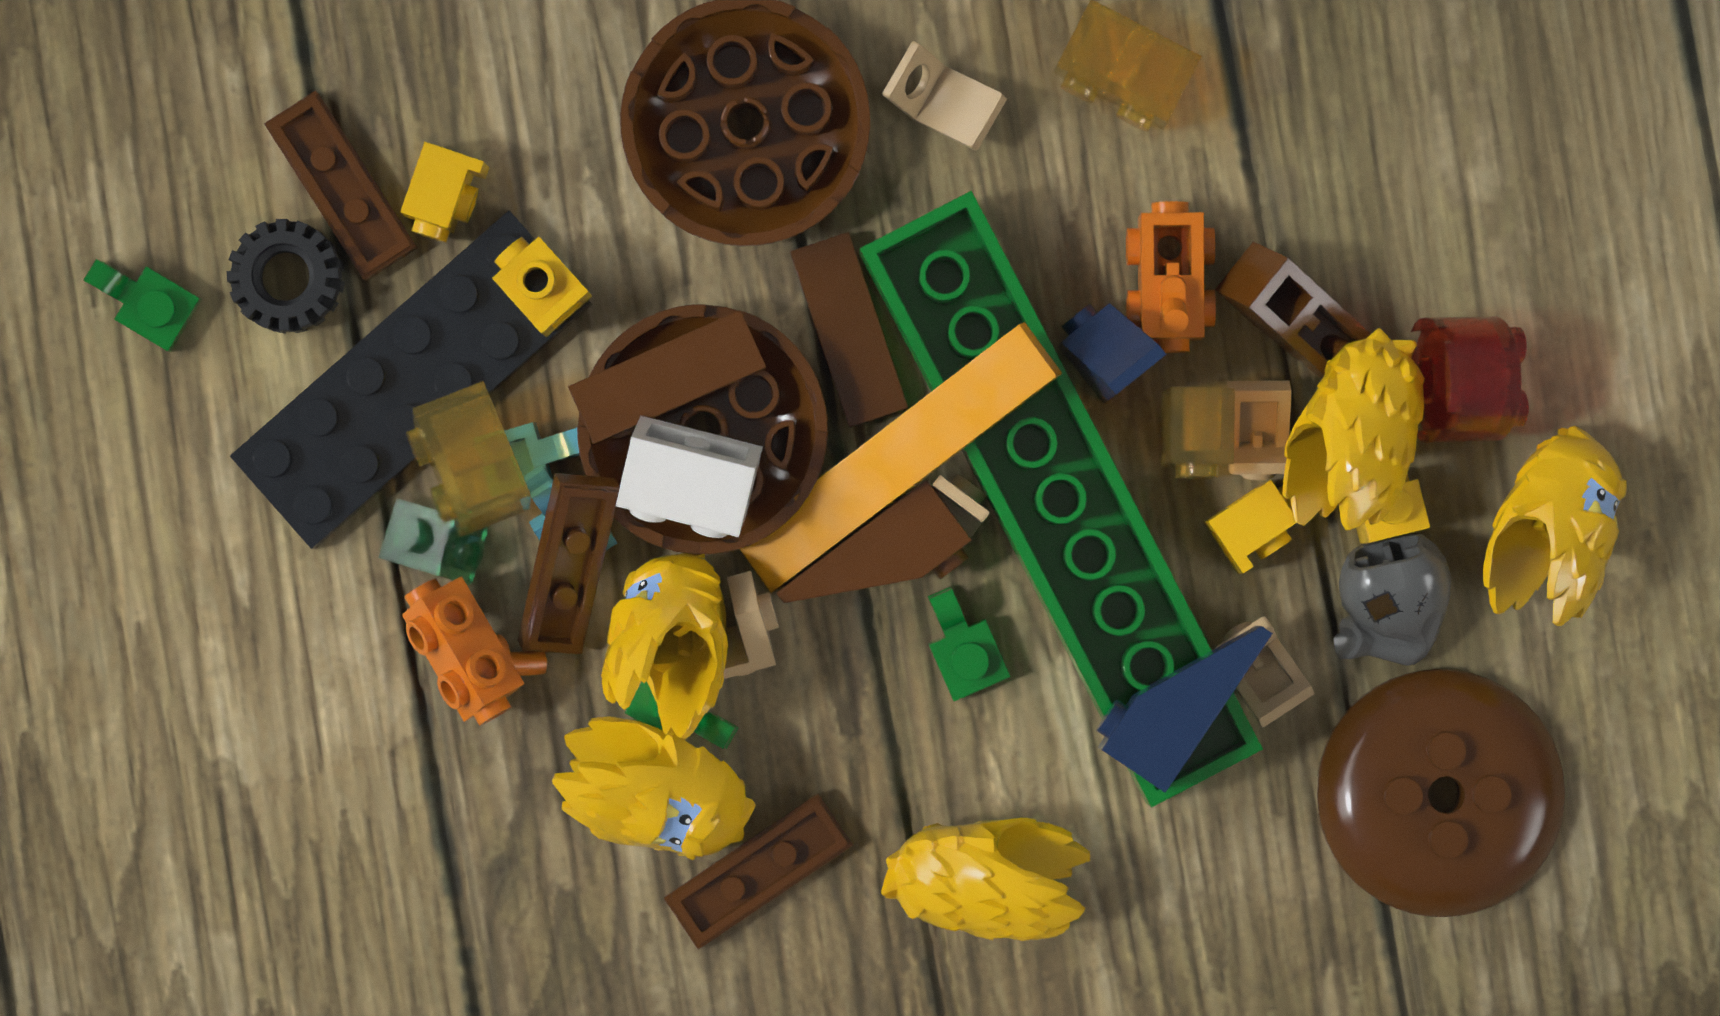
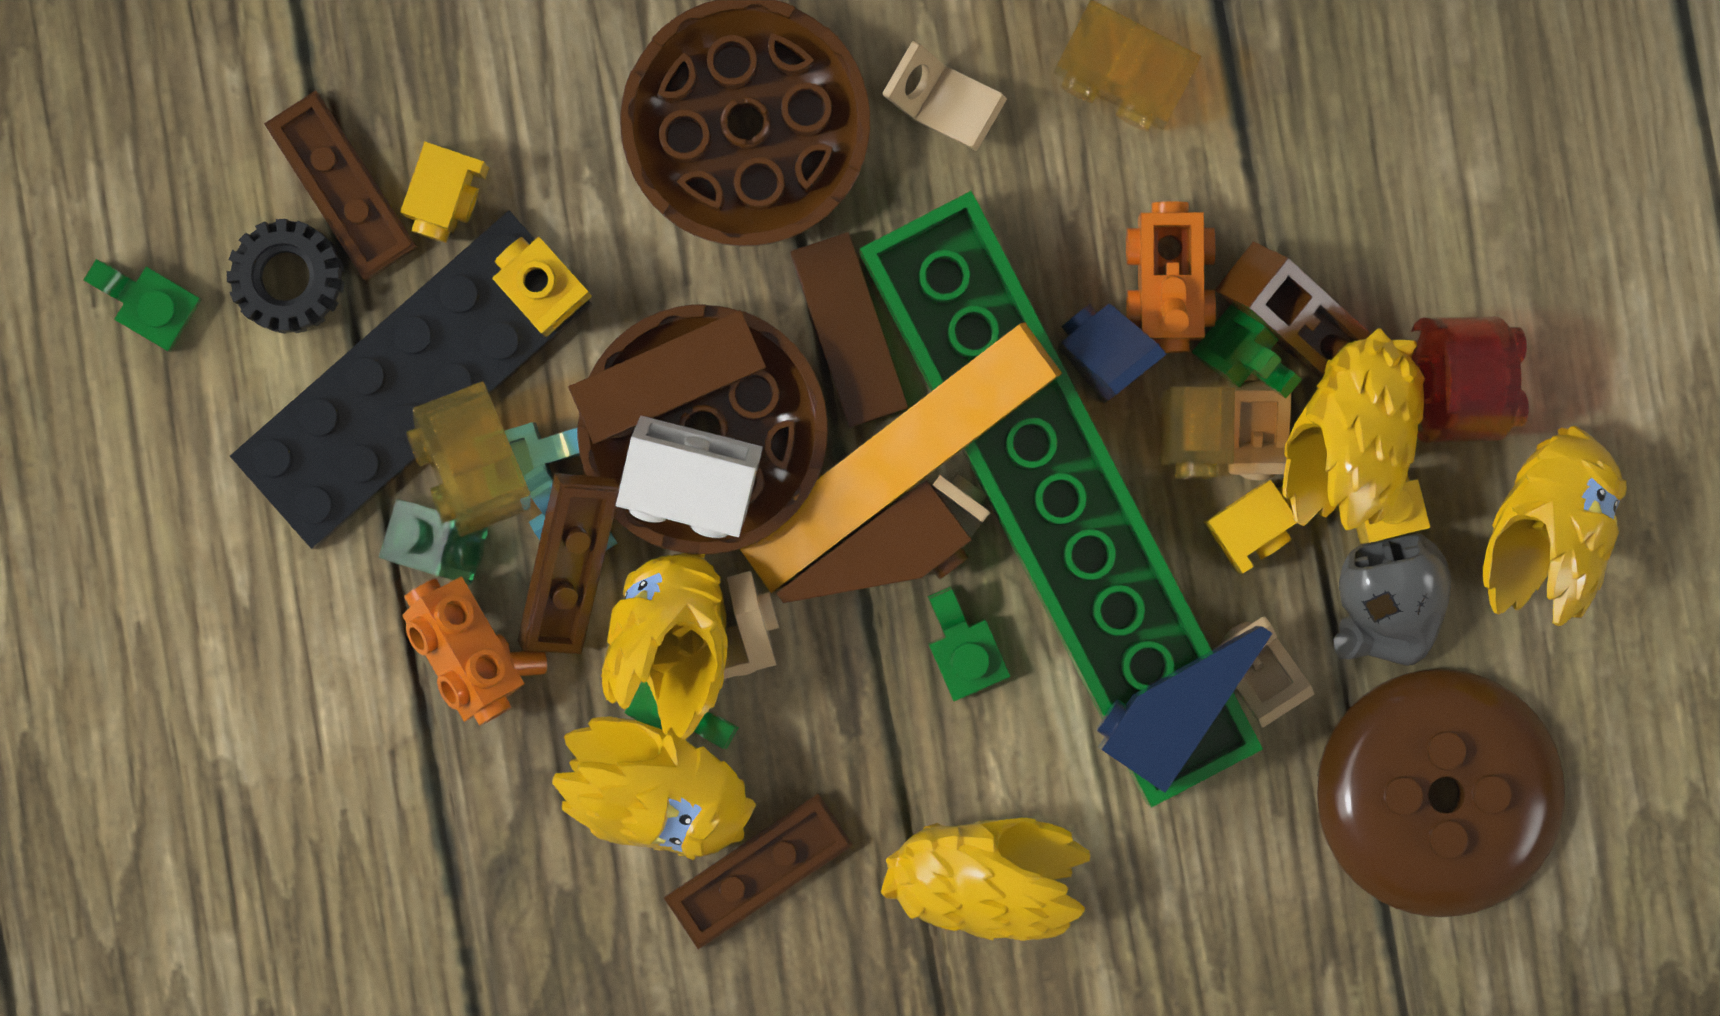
none -> green plate [1191,305,1302,398]

